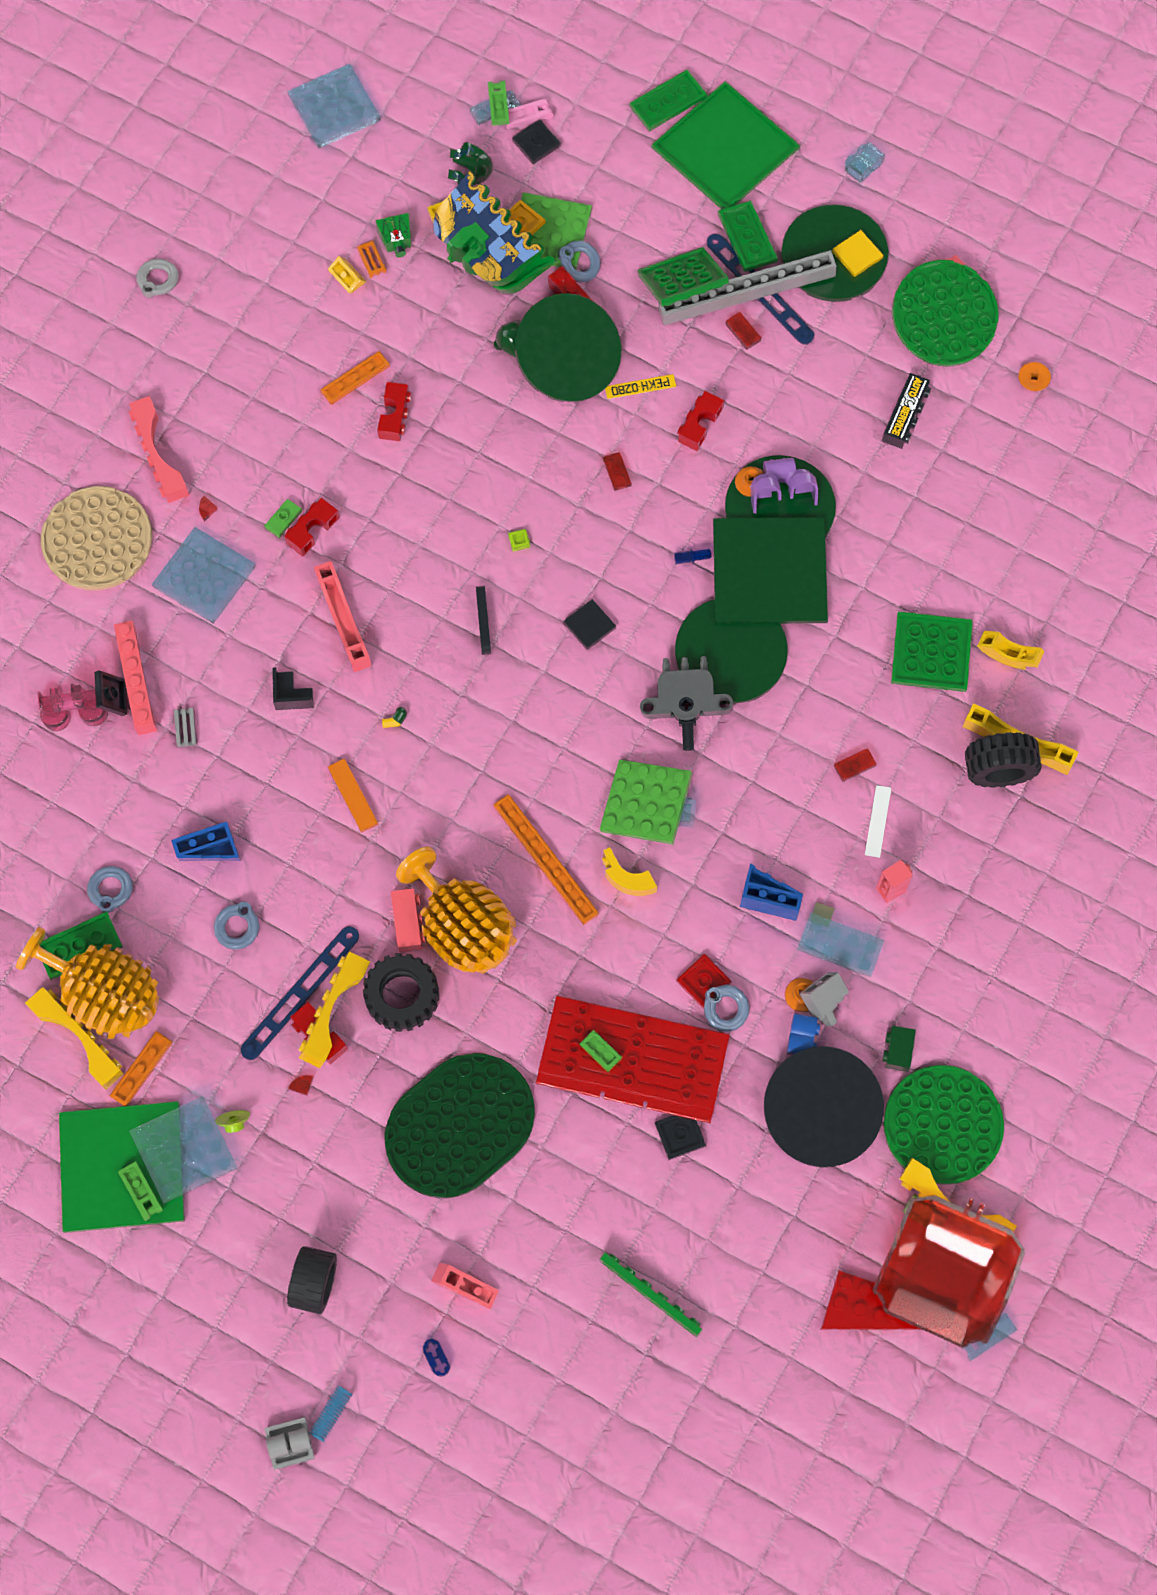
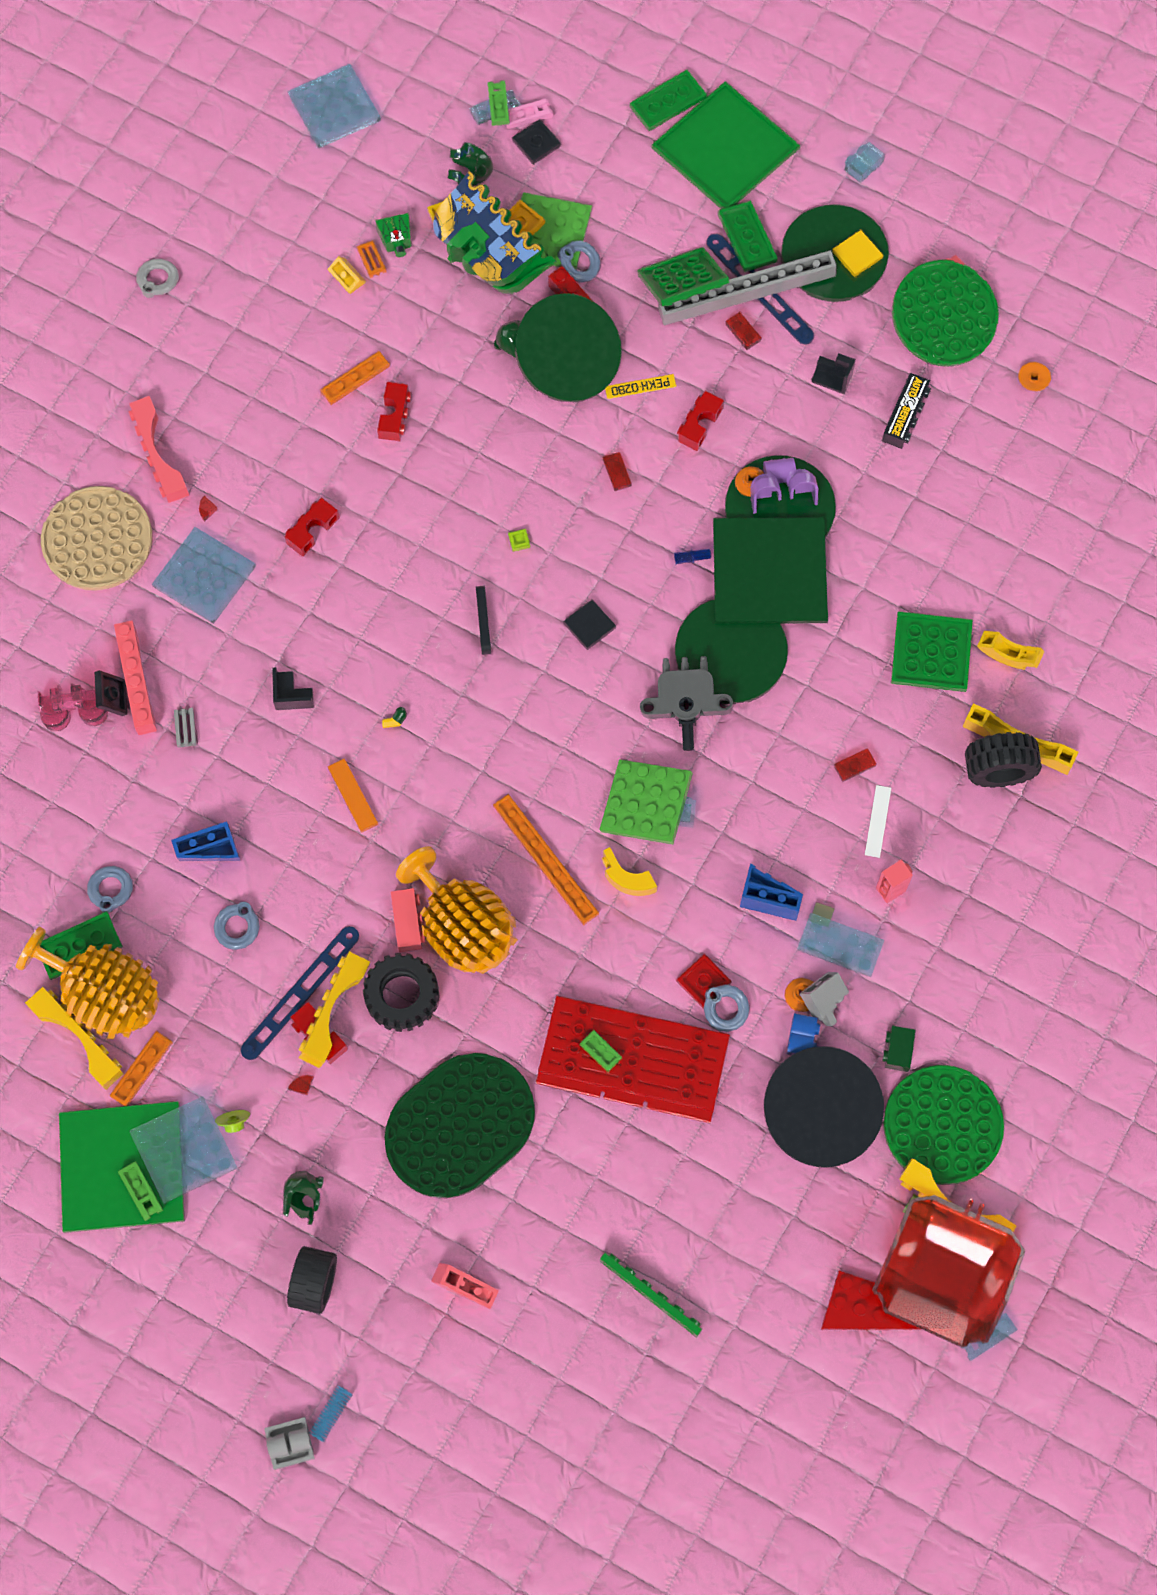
bright green plate [264,499,302,538] -> none
coral arch [314,561,371,673] -> none
clear blue beam [423,1339,450,1377] -> none
black tile [654,1115,706,1160] -> none
none -> dark green piece [283,1171,323,1225]
none -> black panel [811,353,856,395]

